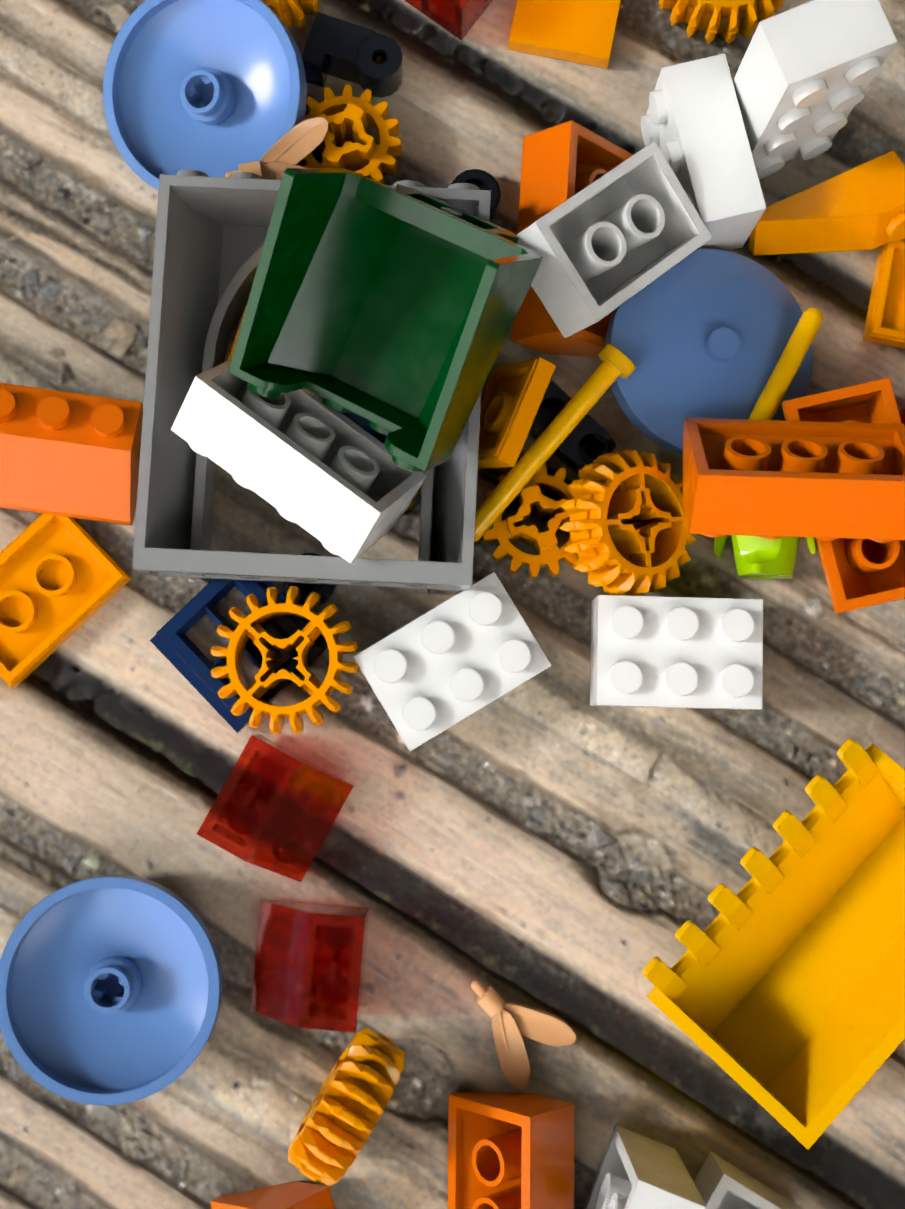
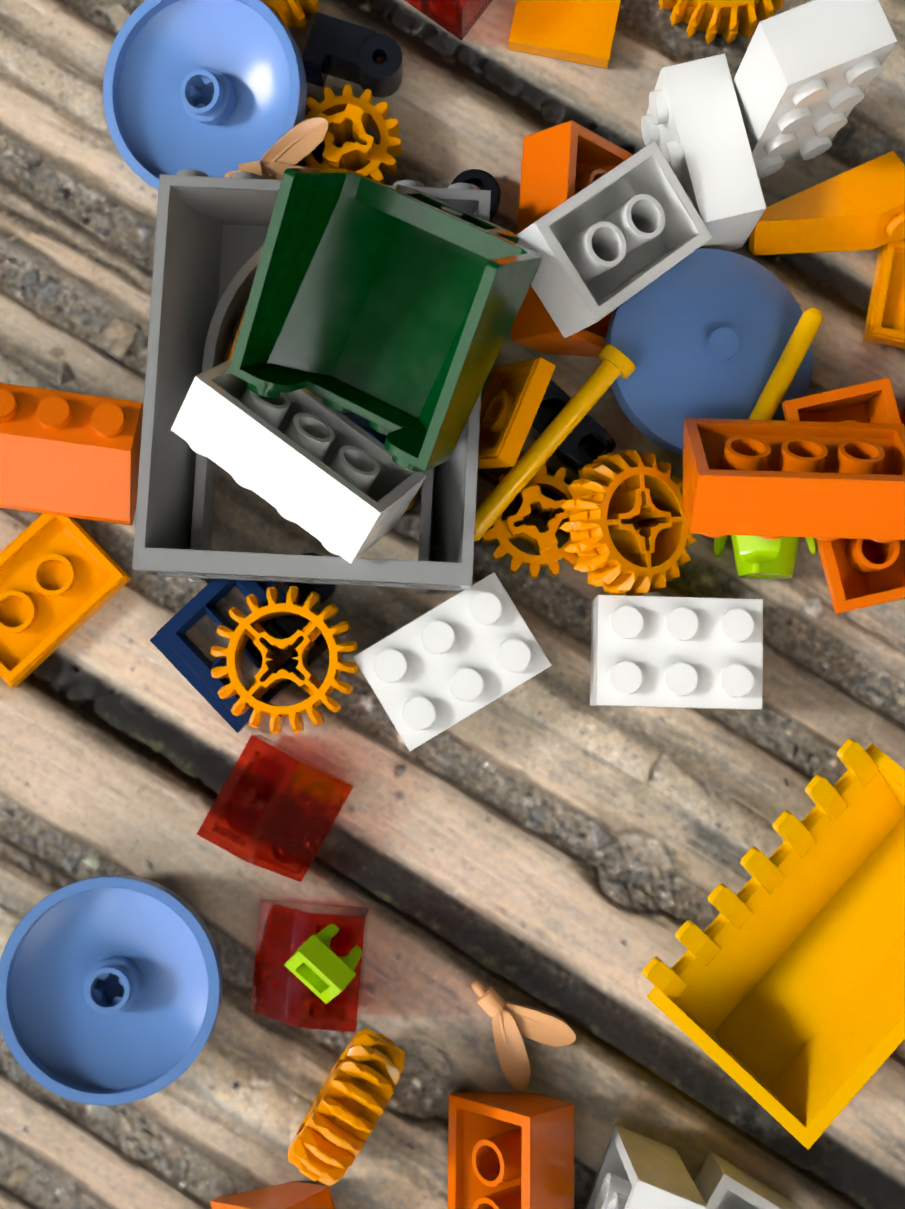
none -> lime tile [284,924,362,1004]

